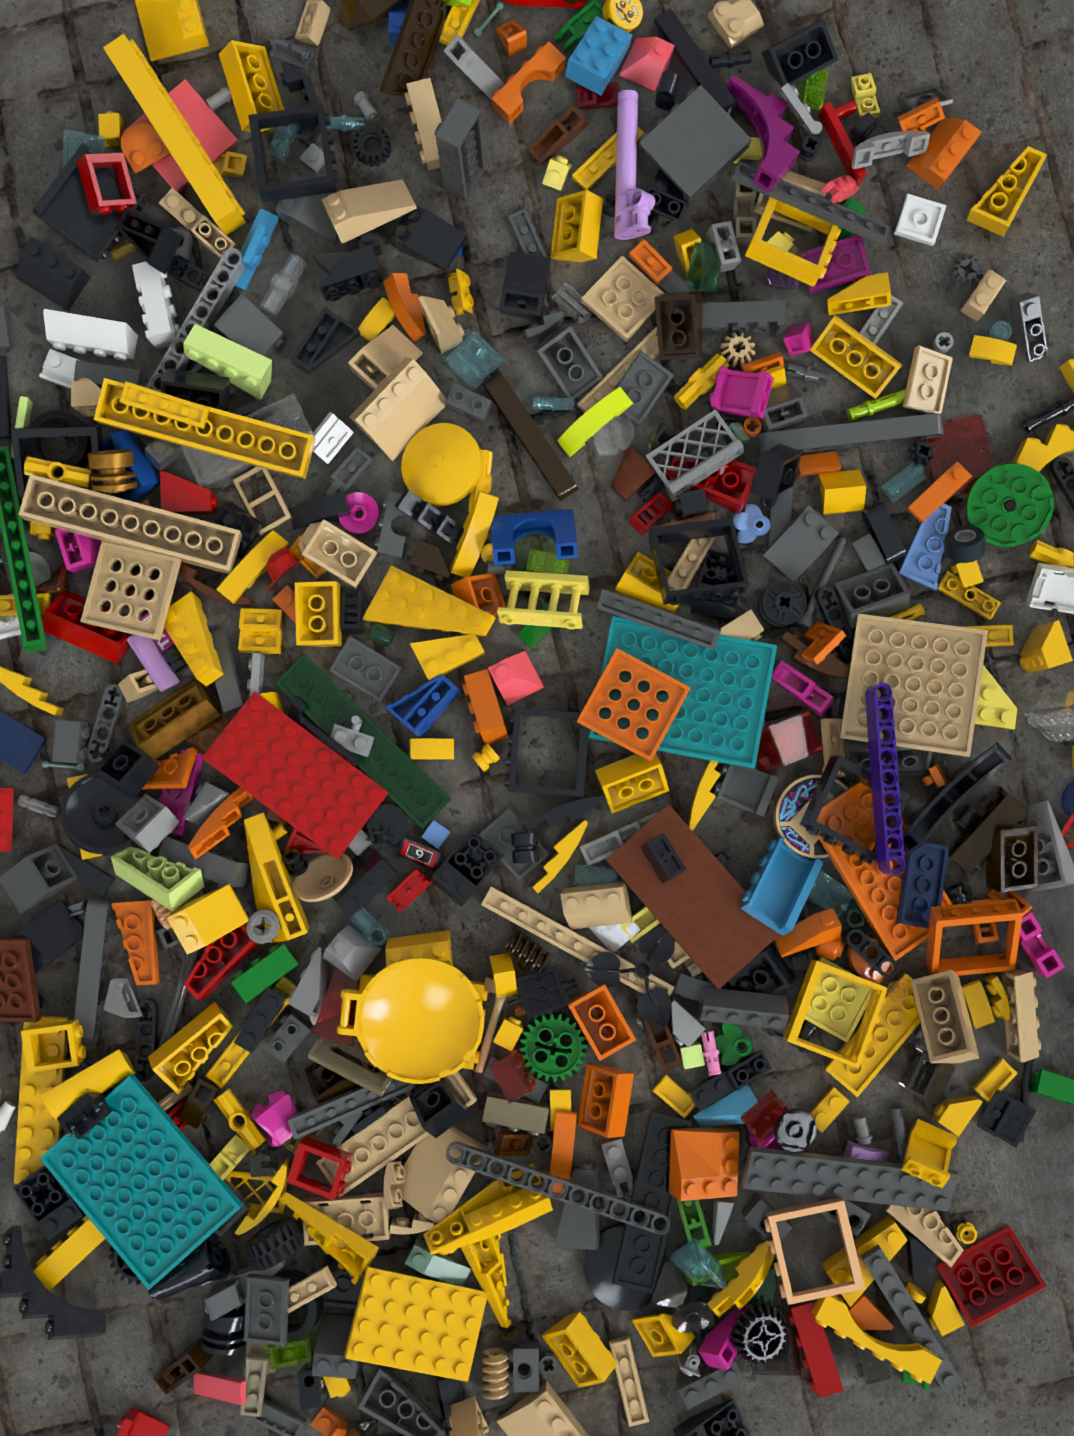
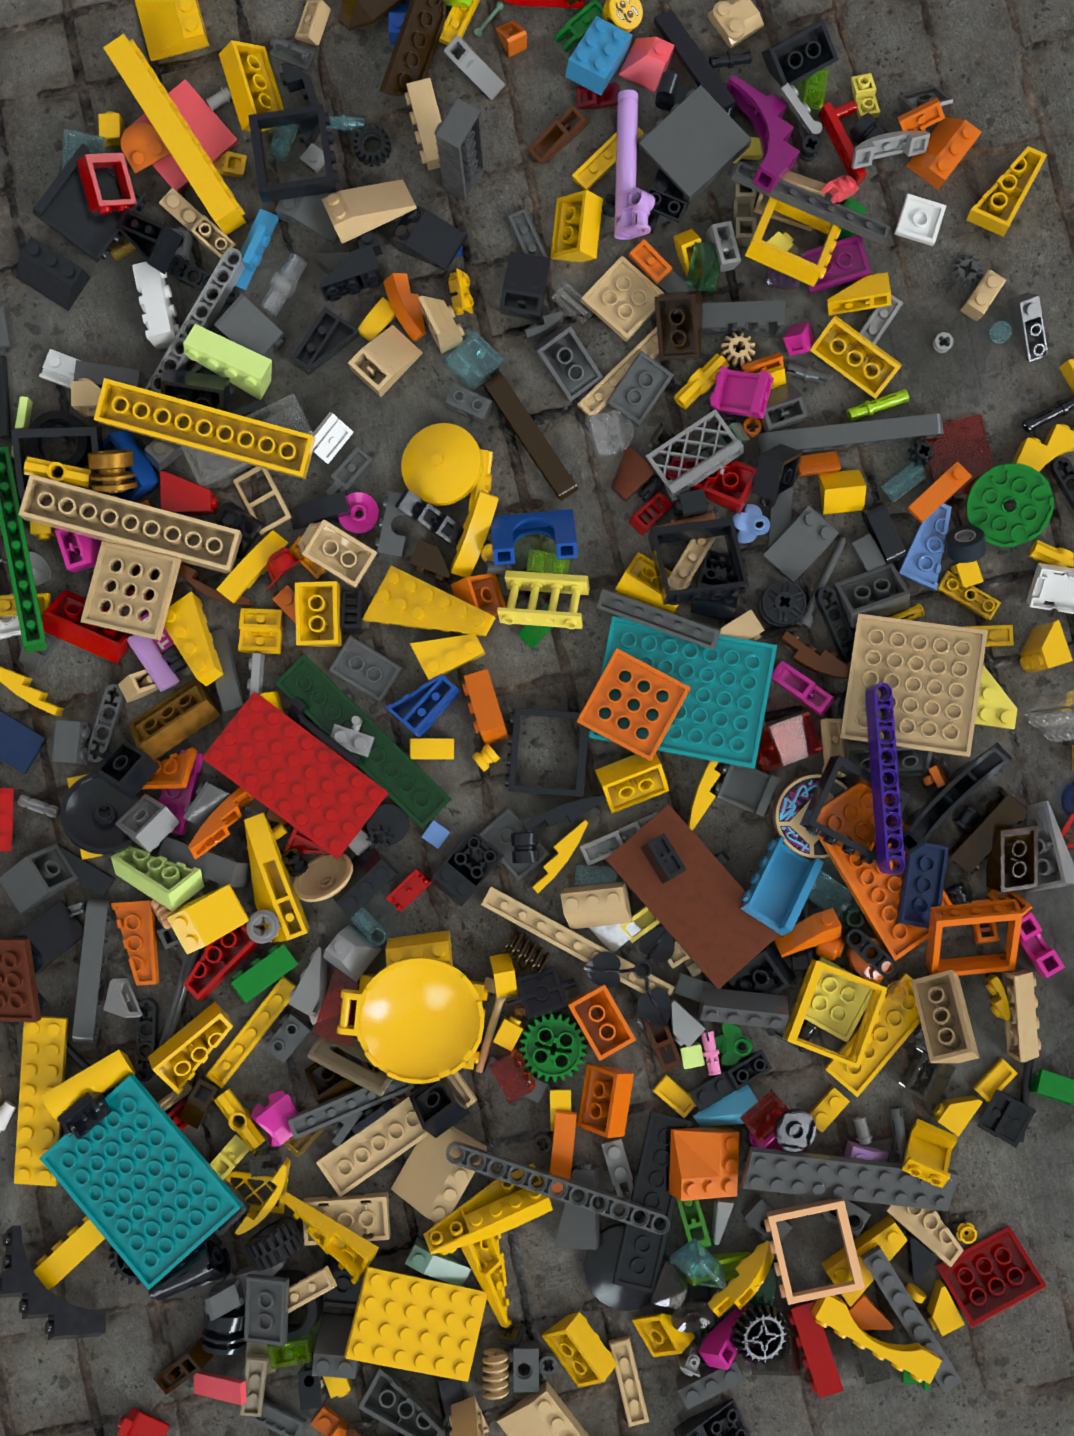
black slope [13,1165,85,1241] -> none
yellow window [21,1019,86,1073] -> none
piece [36,562,68,594] -> none
sand green hinge [41,760,86,772] -> none
white slope [43,309,138,361] -> none
yellow tile [119,381,210,429] -> none
clear orange rock [186,718,229,755] -> none
black arch [234,984,290,1054] -> none
red window [287,1136,352,1200] -> none
tan slope [349,357,447,461] -> none
light grey pin [354,91,378,120] -> none
clear green gear [369,622,396,647] -> none
tan slope [384,1161,406,1210] -> none
tan slope [389,1212,434,1235] -> none
slope [397,836,443,871] -> none
dark tan brick [482,1092,549,1135] -> none
coral slope [488,651,544,706] -> none
orange arch [491,42,566,125] -> none
reddish brown slope [494,1127,533,1156] -> none
clear light blue axle [533,395,574,412] -> none
light yellow bracket [542,155,572,191] -> none
neon yellow slope [557,387,633,457] -> none
orange plate [801,621,846,665] -> none
tan tile [902,345,953,414] -> none
yellow slope [961,979,995,1029] -> none
yellow slope [969,335,1017,366] -> none

